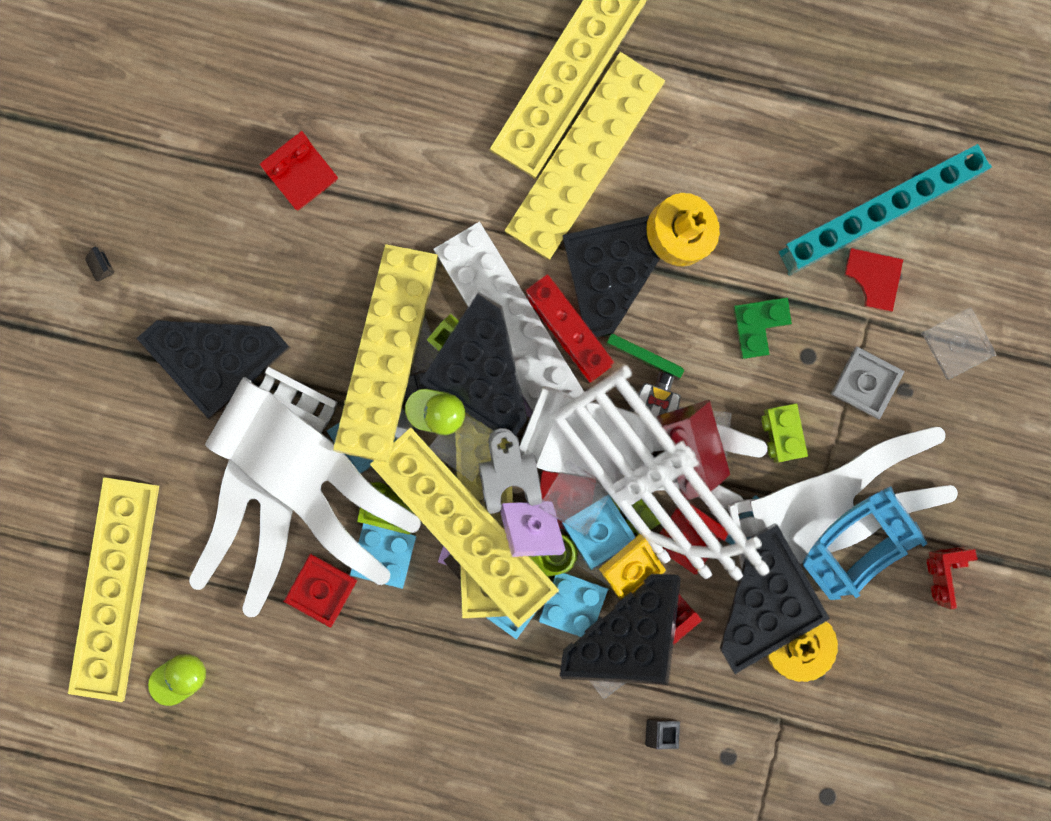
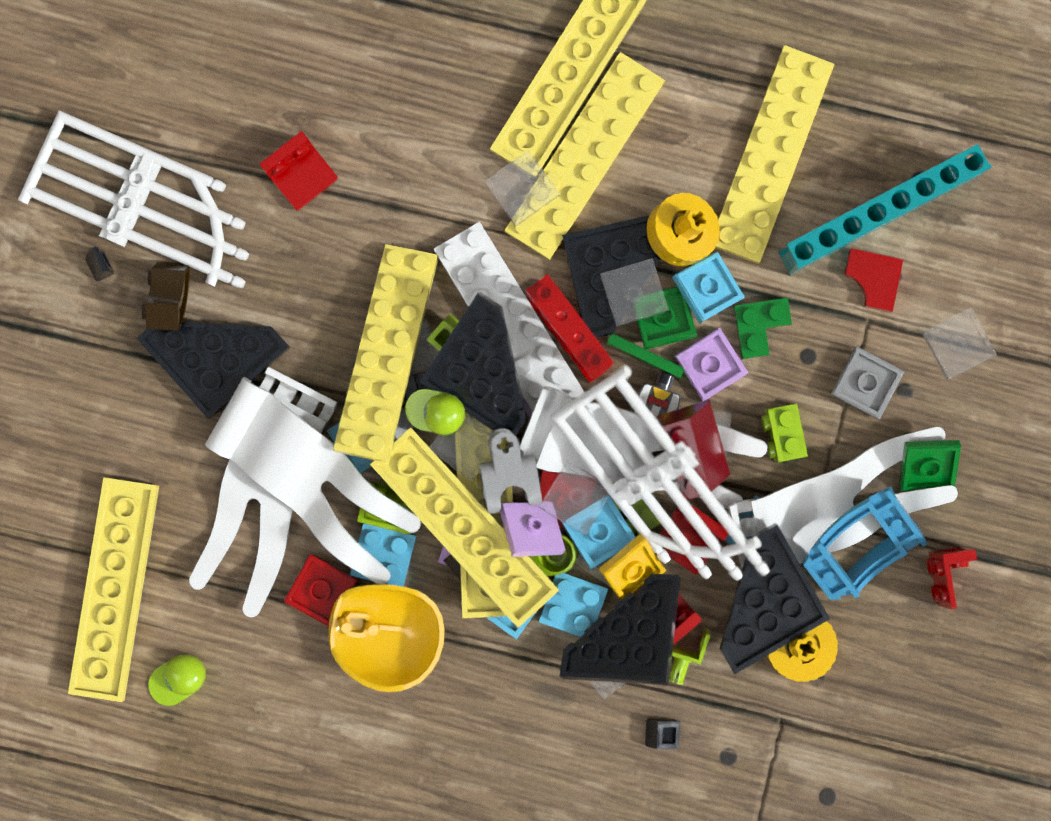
none -> white piece [18,110,249,288]
none -> dark brown brick [142,261,190,331]
none -> yellow piece [329,585,444,692]
none -> clear plate [484,150,560,227]
none -> clear plate [600,258,669,327]
none -> green plate [632,286,697,350]
none -> lime bracket [669,628,710,685]
none -> medium azure plate [672,251,745,324]
none -> lavender tile [674,328,748,401]
none -> light yellow plate [715,45,834,264]
none -> green plate [899,440,962,491]

